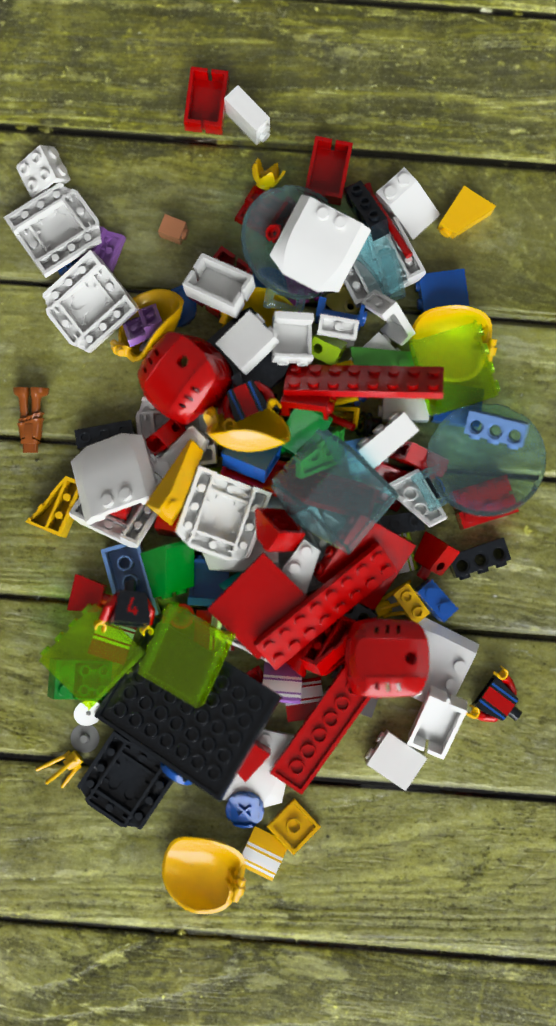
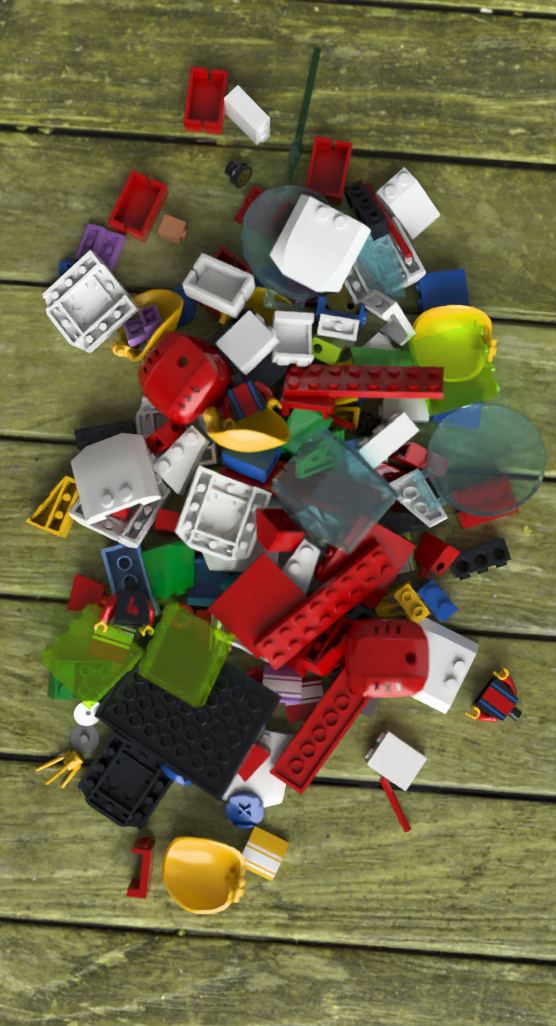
white wedge [4,182,102,278] -> none
dark orange piece [13,387,49,453] -> none
white bracket [16,145,71,198] -> none
yellow wedge [146,439,204,526] -> none
yellow piece [252,158,286,190] -> none
red plate [265,224,283,243] -> none
yellow plate [266,798,321,855] -> none
white piece [407,686,467,760] -> none
yellow slope [437,186,496,239] -> none
medium blue brick [464,409,530,450] -> none
none -> red piece [108,170,169,243]
none -> red panel [126,837,156,899]
none -> black piece [225,160,253,188]
none -> clear green piece [288,47,321,181]
none -> red bar [379,776,411,833]

